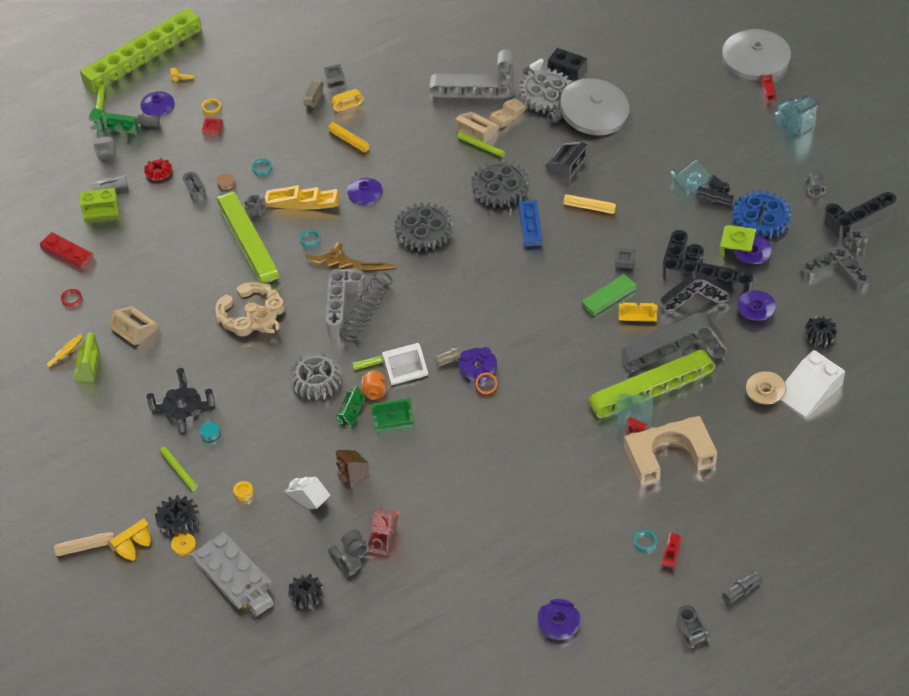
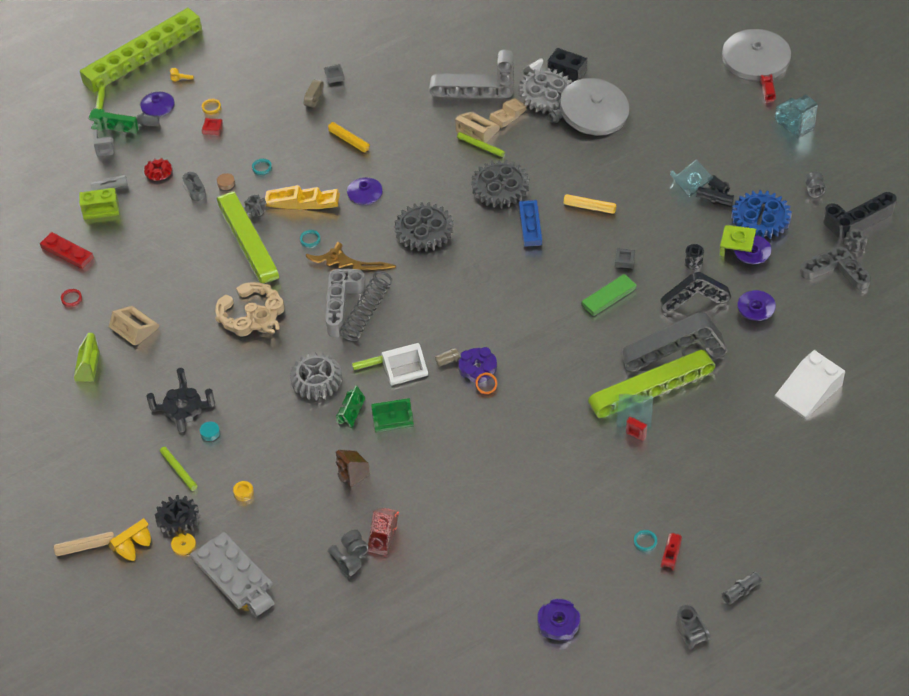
yellow hand [47,334,83,368] -> none
white slope [285,477,330,509] -> none
black gear [288,573,324,610] -> none
yellow beam [330,89,364,112] -> none
orange head [361,370,387,400] -> none
black tile [545,142,587,179] -> none
yellow hinge [619,302,657,322] -> none
tan arch [624,416,718,485] -> none
black beam [662,230,753,296] -> none
tan dish [746,371,786,404] -> none
black gear [804,315,837,347] -> none

